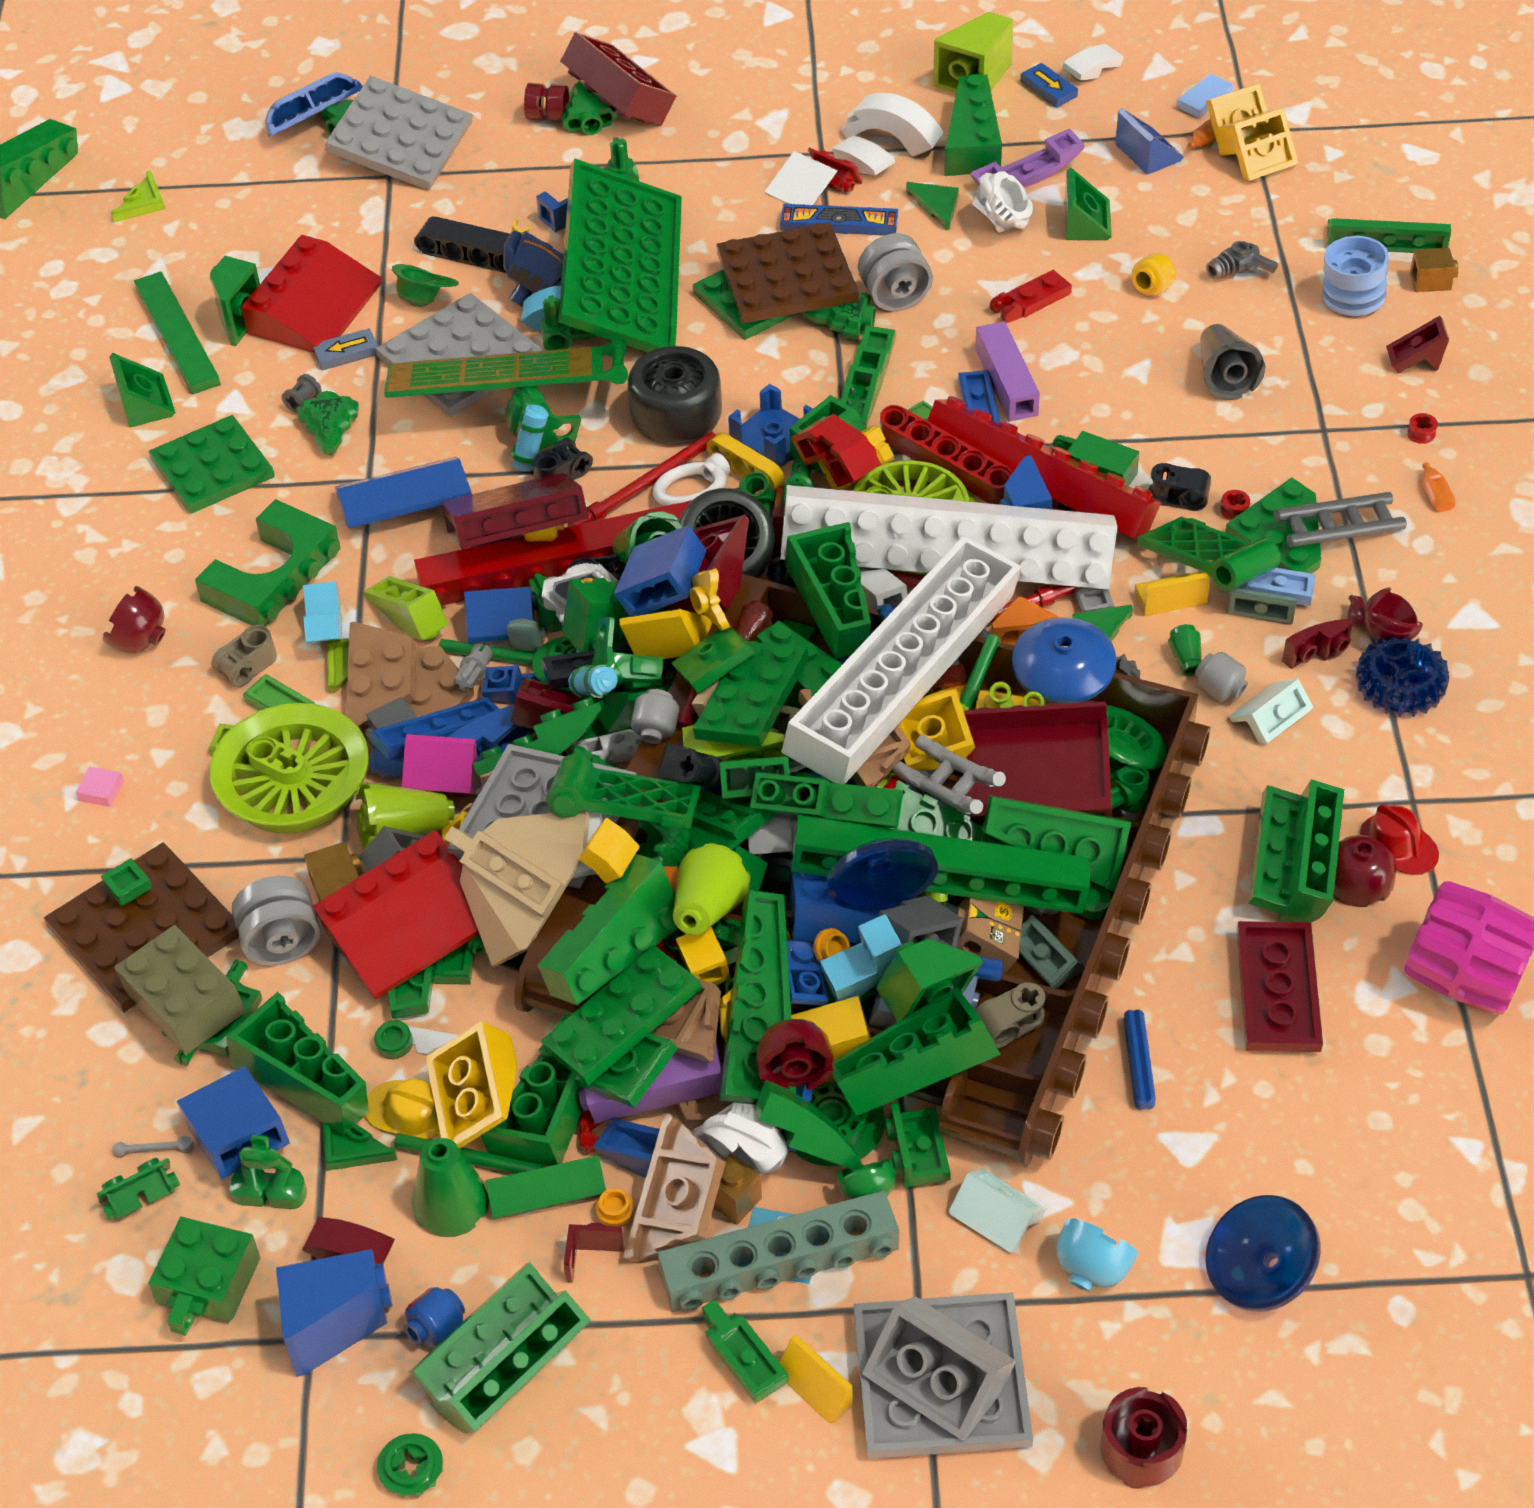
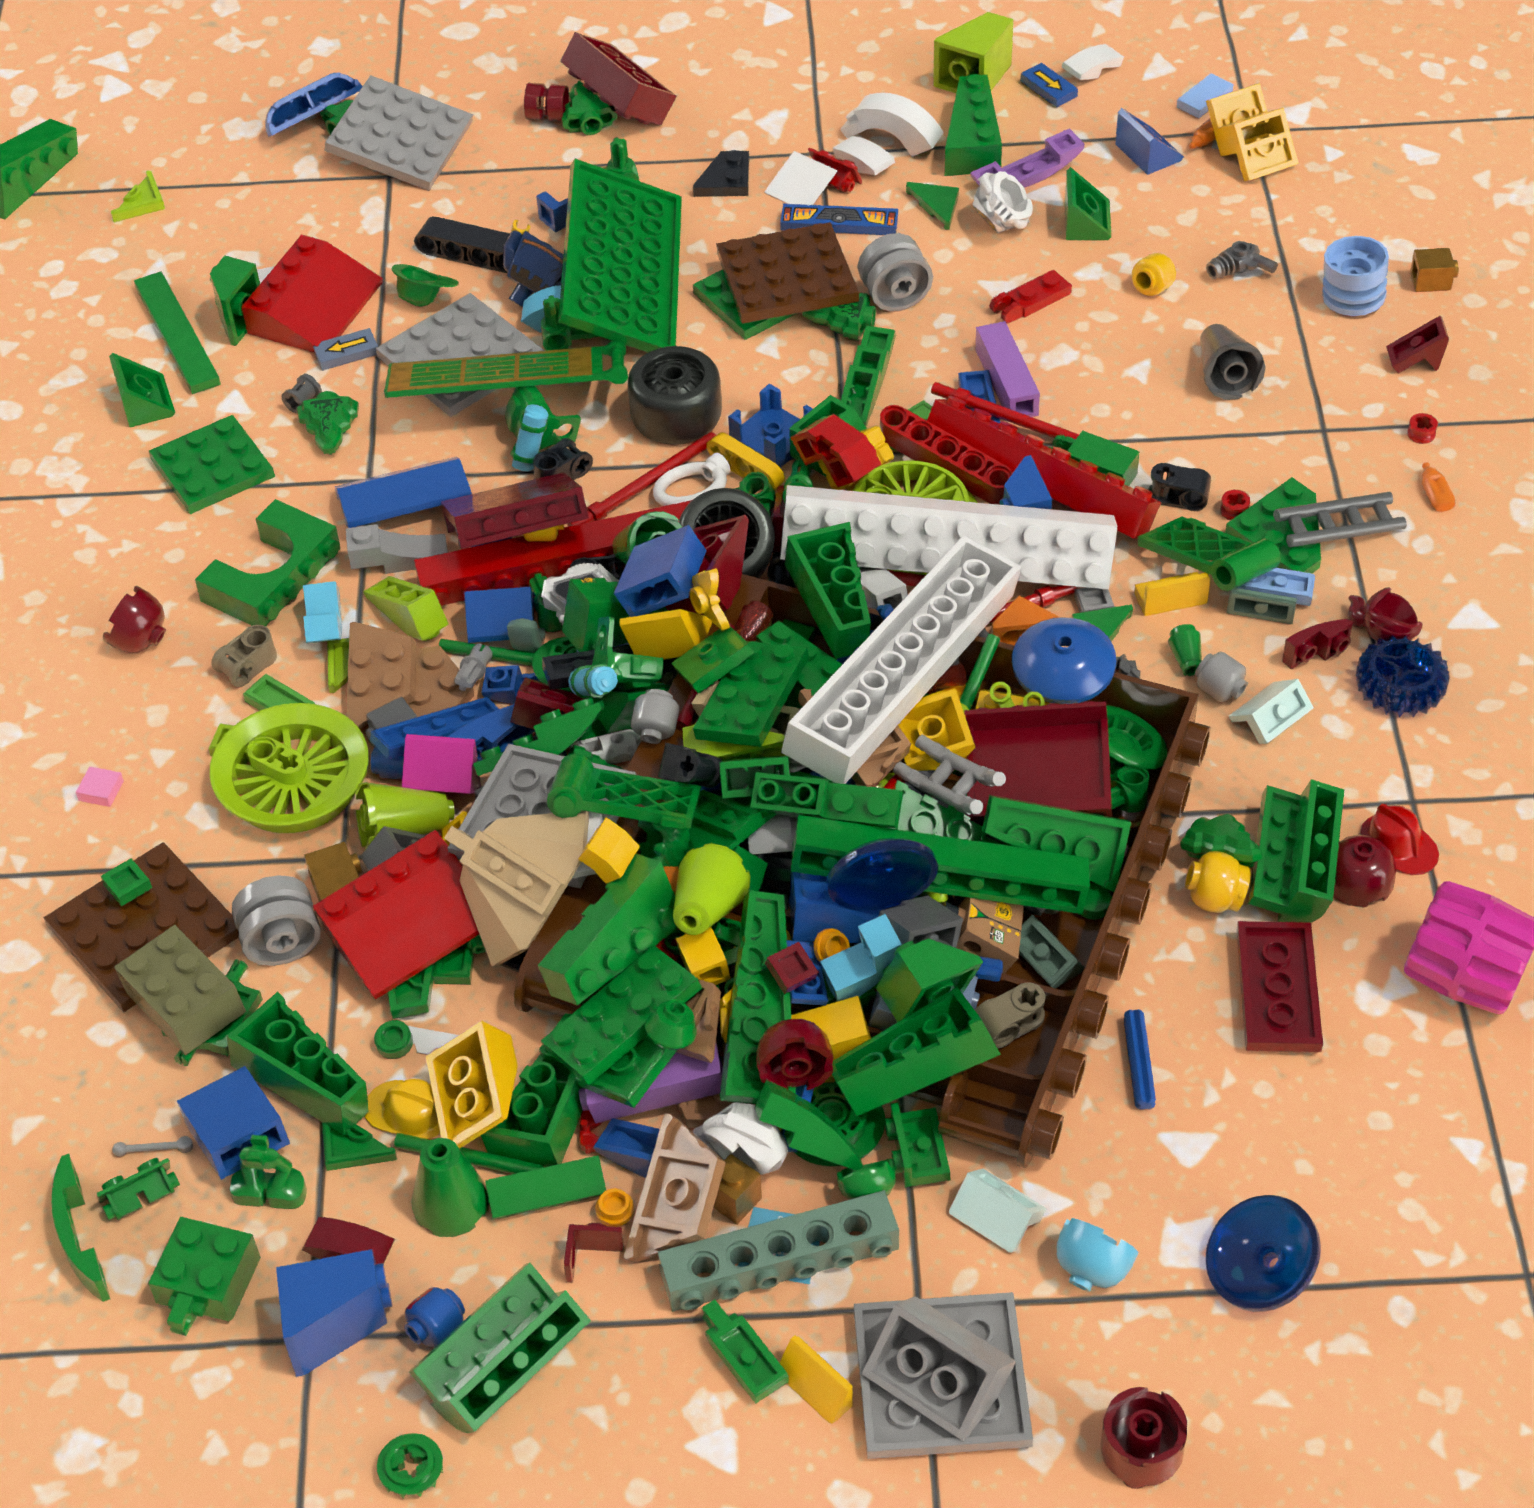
green fence [1327,218,1451,253] -> none
none -> green slope [51,1154,110,1302]
none -> light grey slope [346,524,448,574]
none -> green cone [645,1000,697,1050]
none -> black wing [693,150,749,197]
none -> dark red plate [765,942,819,994]
none -> red bar [931,382,1079,439]
none -> green rock [1180,813,1262,868]
none -> yellow piece [1185,851,1250,913]

